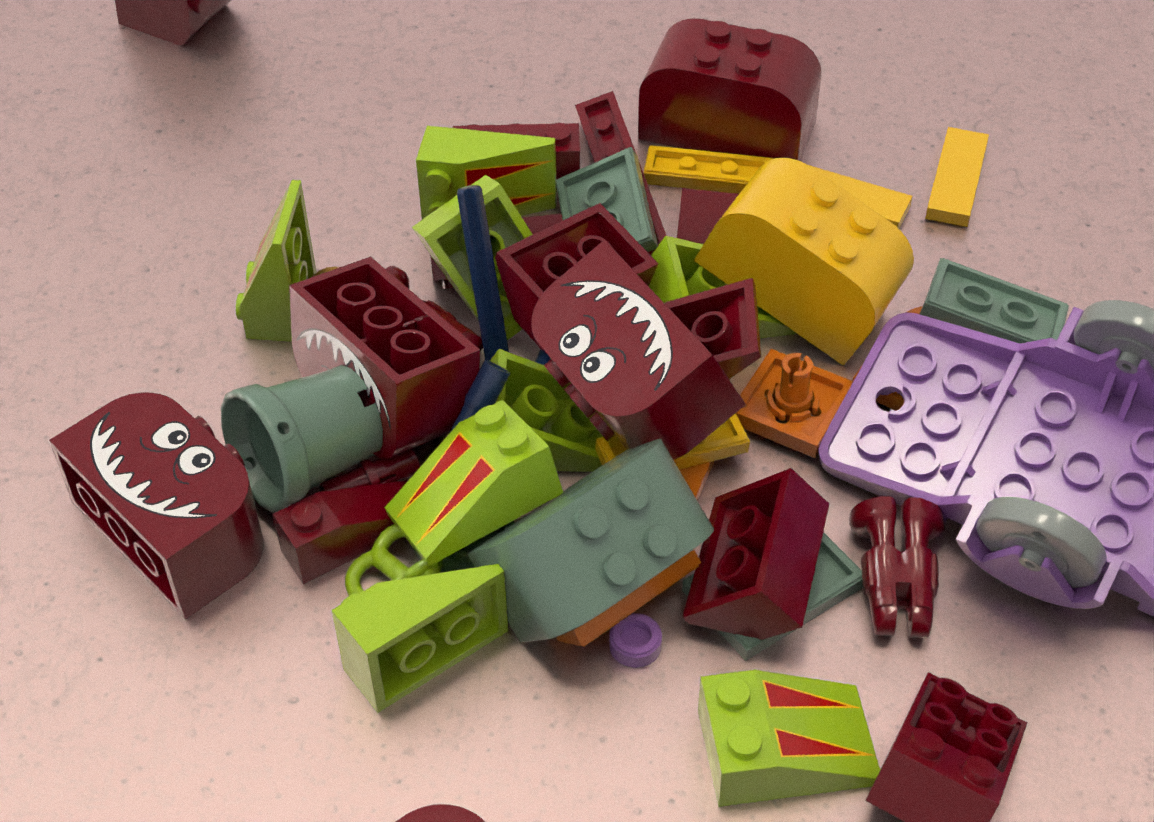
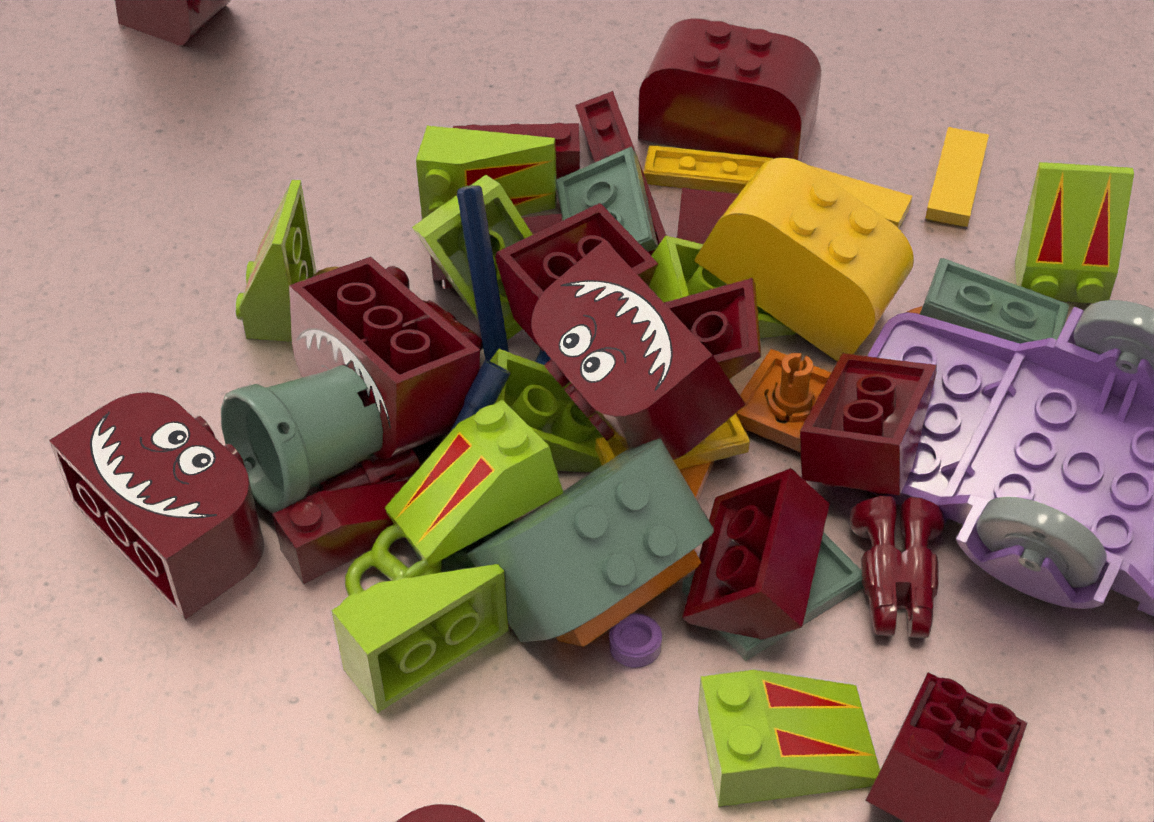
none -> dark red slope [800,353,937,495]
none -> lime slope [1015,162,1134,303]

